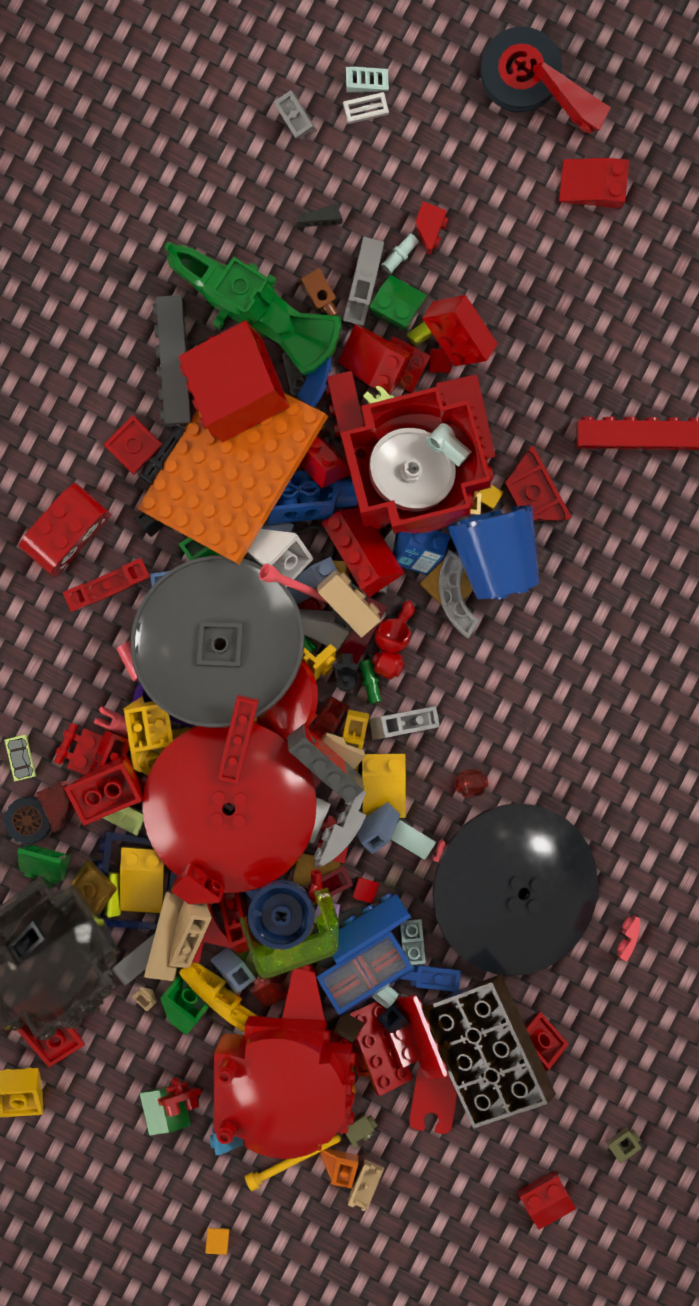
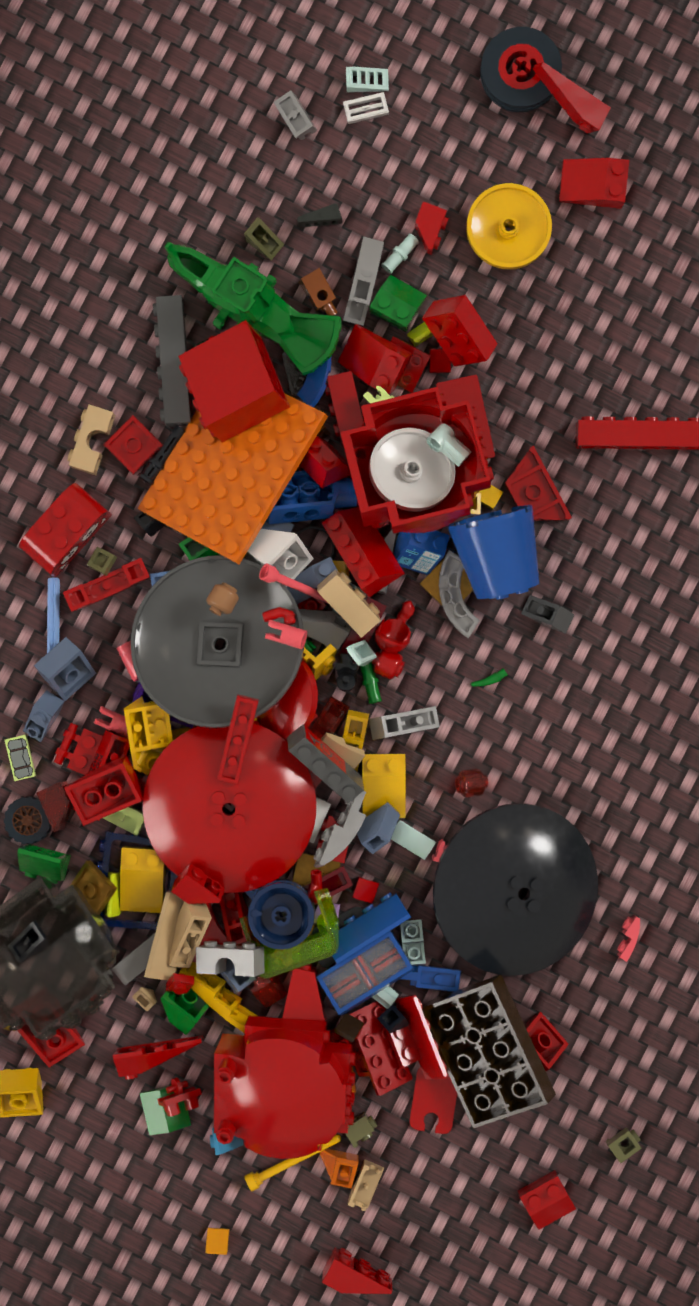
none -> sand blue slope [23,690,65,742]
none -> sand blue slope [34,637,96,701]
none -> light blue axle [47,578,60,653]
none -> tan arch [68,405,116,476]
none -> olive plate [87,547,117,576]
none -> red wedge [113,1035,203,1079]
none -> red plate [166,973,194,994]
none -> light grey arch [196,941,265,977]
none -> medium nougat head [206,582,239,616]
none -> olive slope [244,217,284,261]
none -> red arm [262,607,296,626]
none -> coral hinge [265,620,308,649]
none -> red slope [322,1247,393,1294]
none -> light aqua slope [346,640,376,666]
none -> yellow dish [466,183,552,269]
none -> green helmet [471,668,508,687]
none -> dark grey slope [521,595,575,634]

